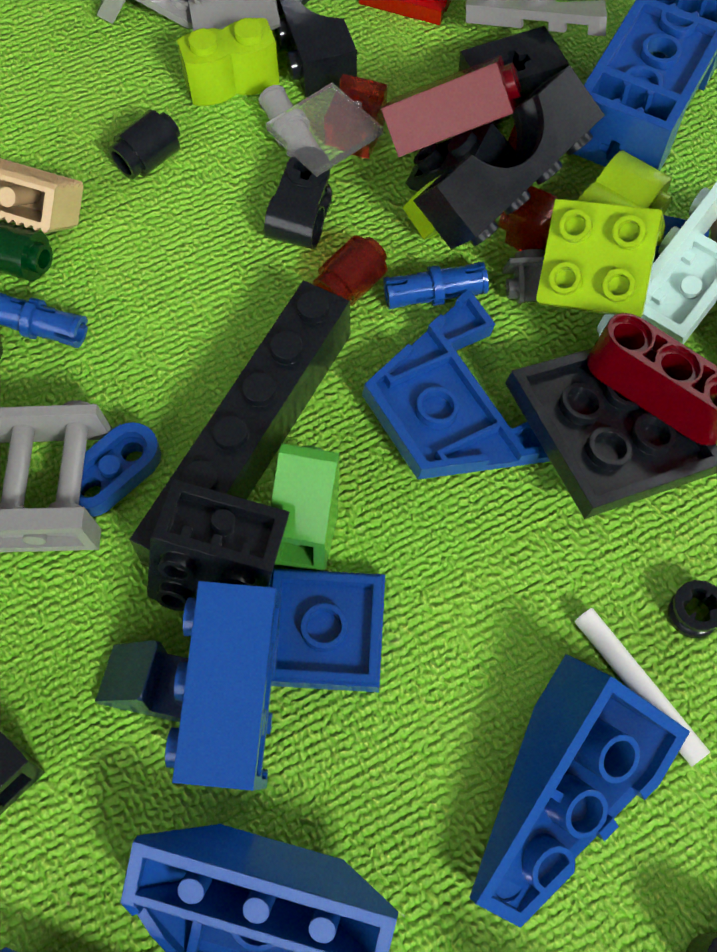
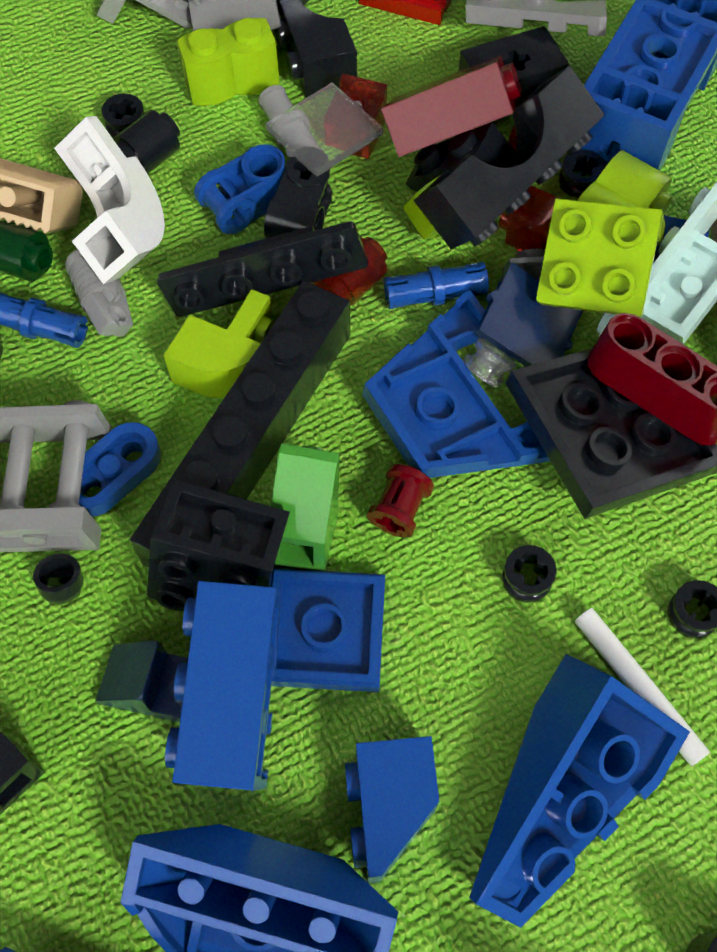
none -> black hinge [33,553,84,605]
none -> white arch [54,116,165,284]
none -> light grey hinge [65,249,133,337]
none -> black bush [101,93,144,139]
none -> black bracket [157,221,368,317]
none -> lime brick [163,289,276,398]
none -> blue piece [194,144,286,235]
none -> blue slope [345,736,439,883]
none -> dark red bush [367,464,434,538]
none -> clear bush [463,338,517,388]
none -> dark blue piece [475,262,583,367]
none -> black bush [502,545,557,603]
none -> black bush [558,149,605,198]

